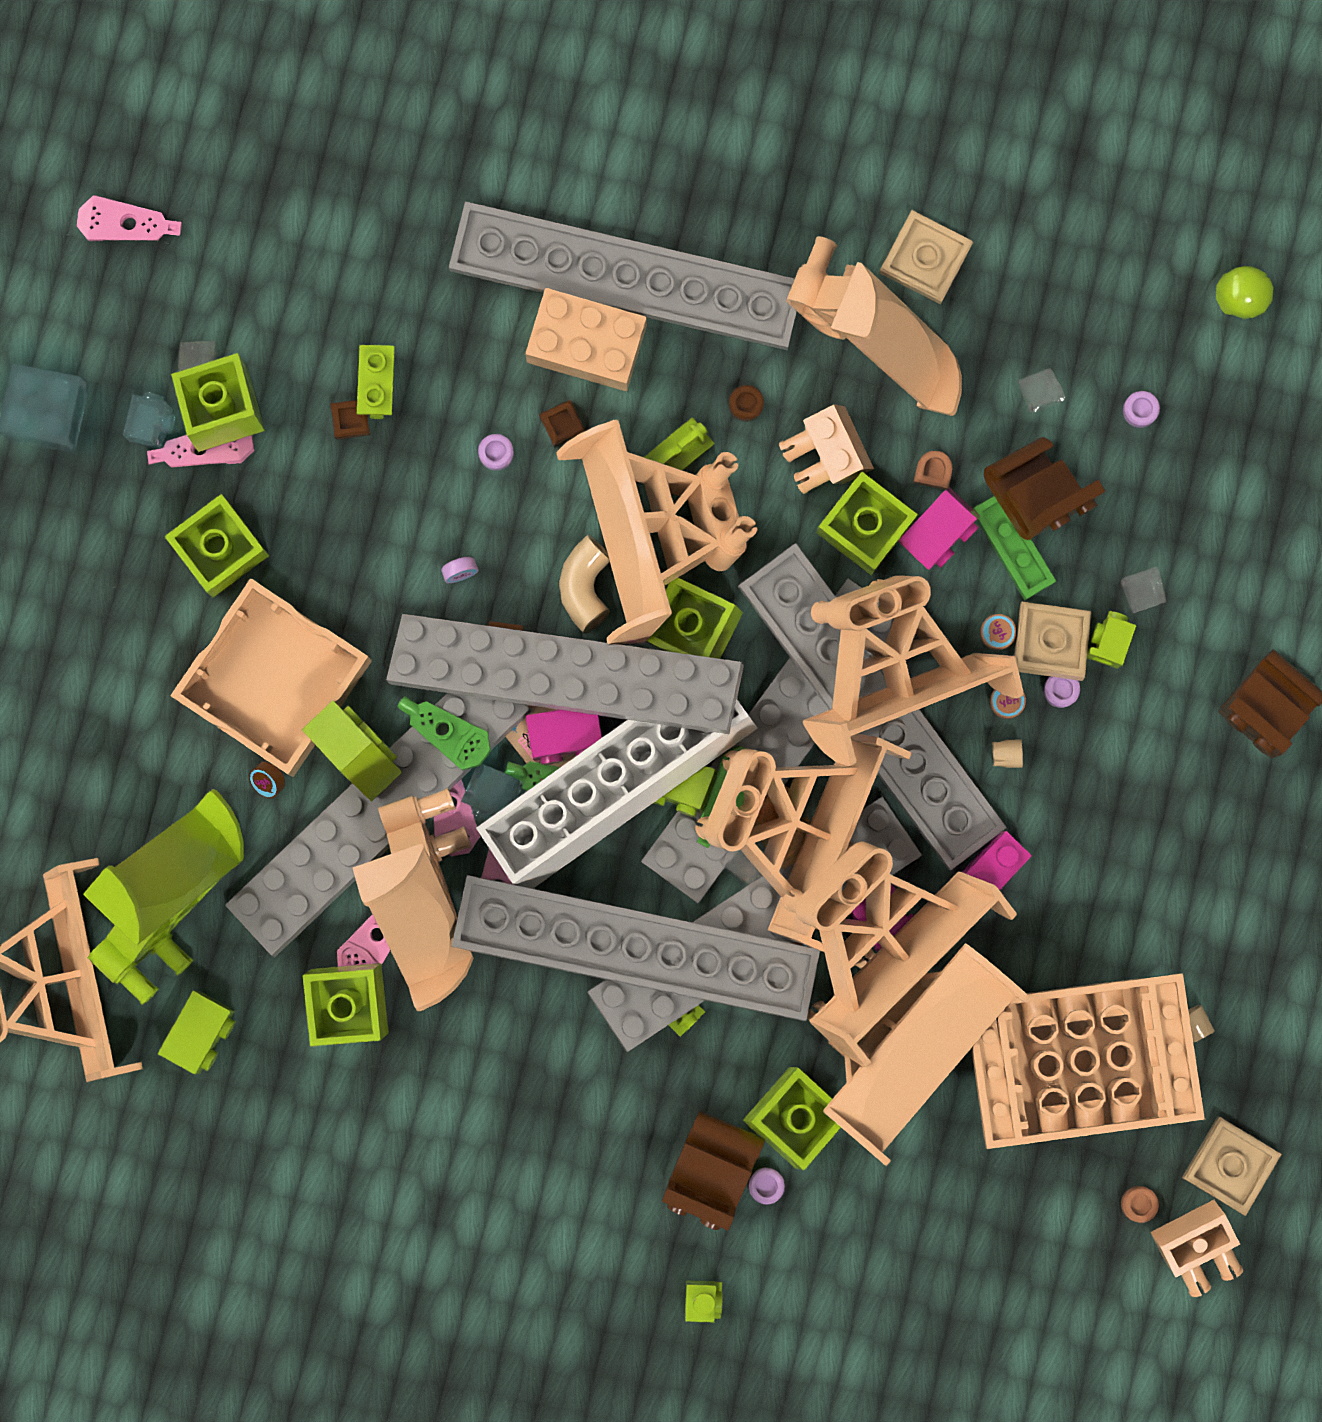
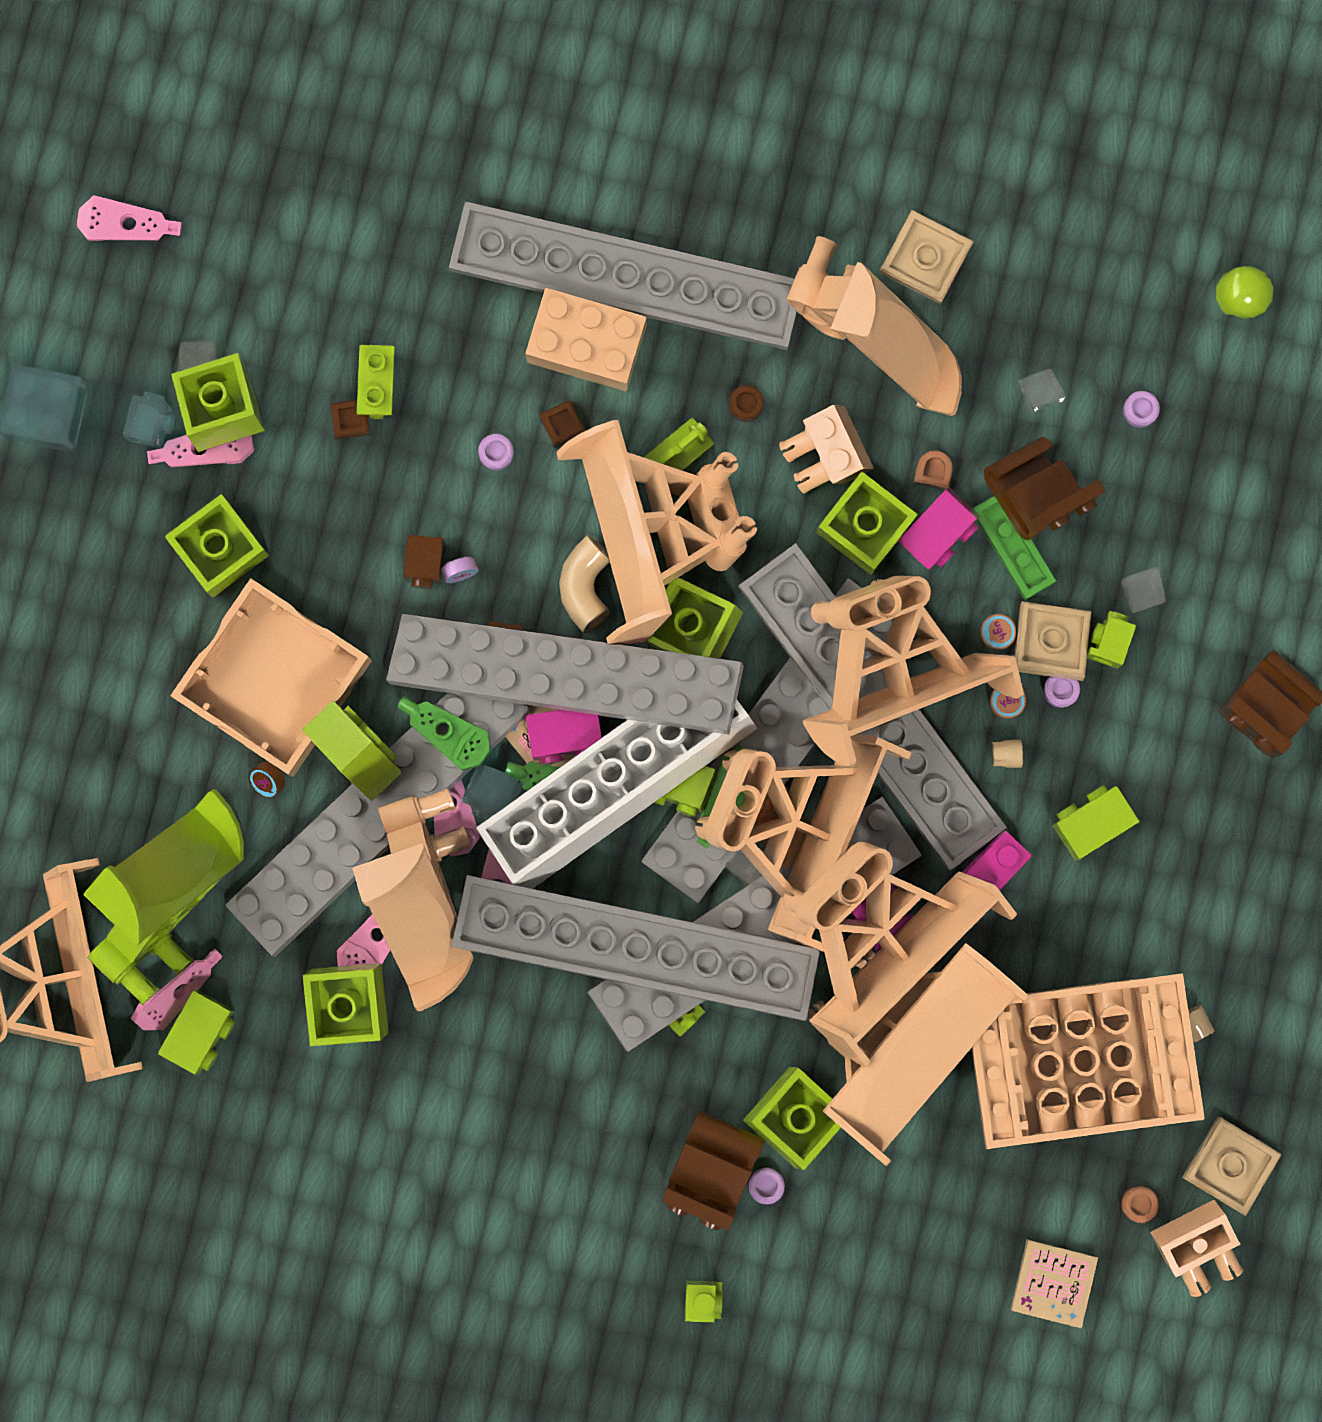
none -> bright pink piece [131,949,223,1030]
none -> reddish brown brick [403,535,445,589]
none -> tan tile [1010,1239,1098,1328]
none -> lime brick [1052,785,1140,861]

